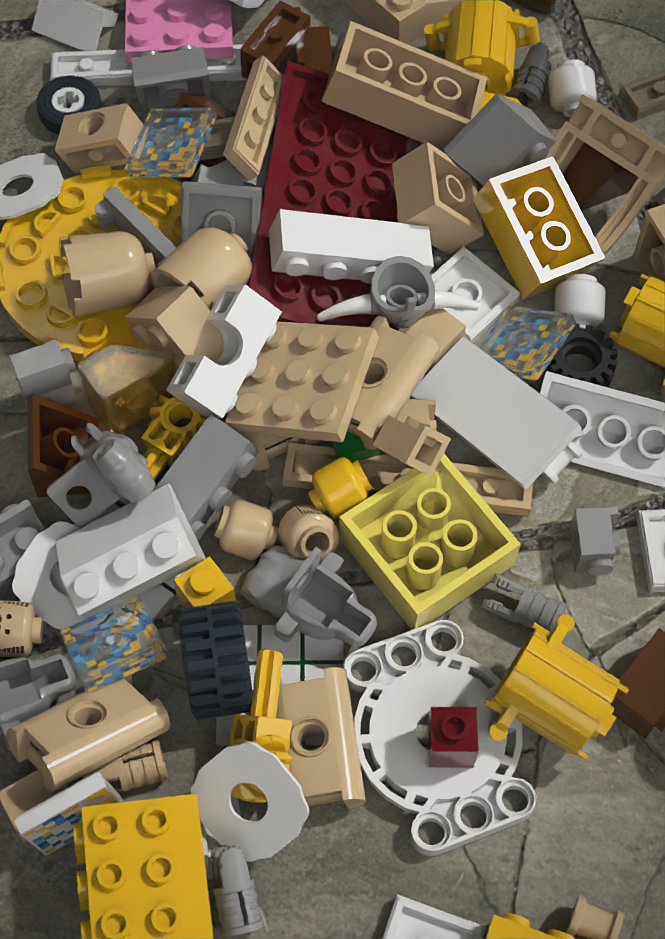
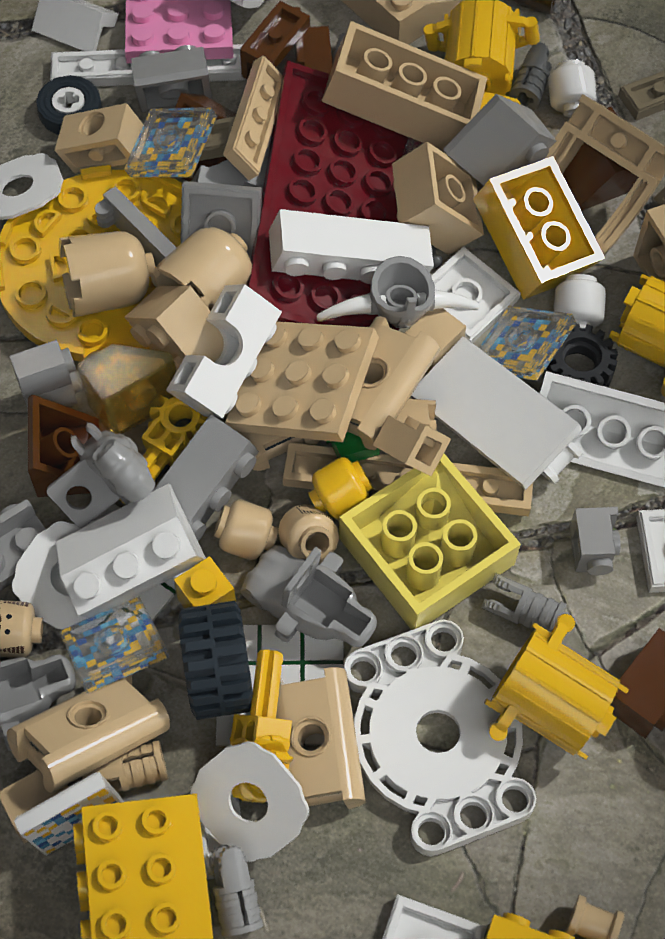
dark red brick [427,707,479,768] -> none

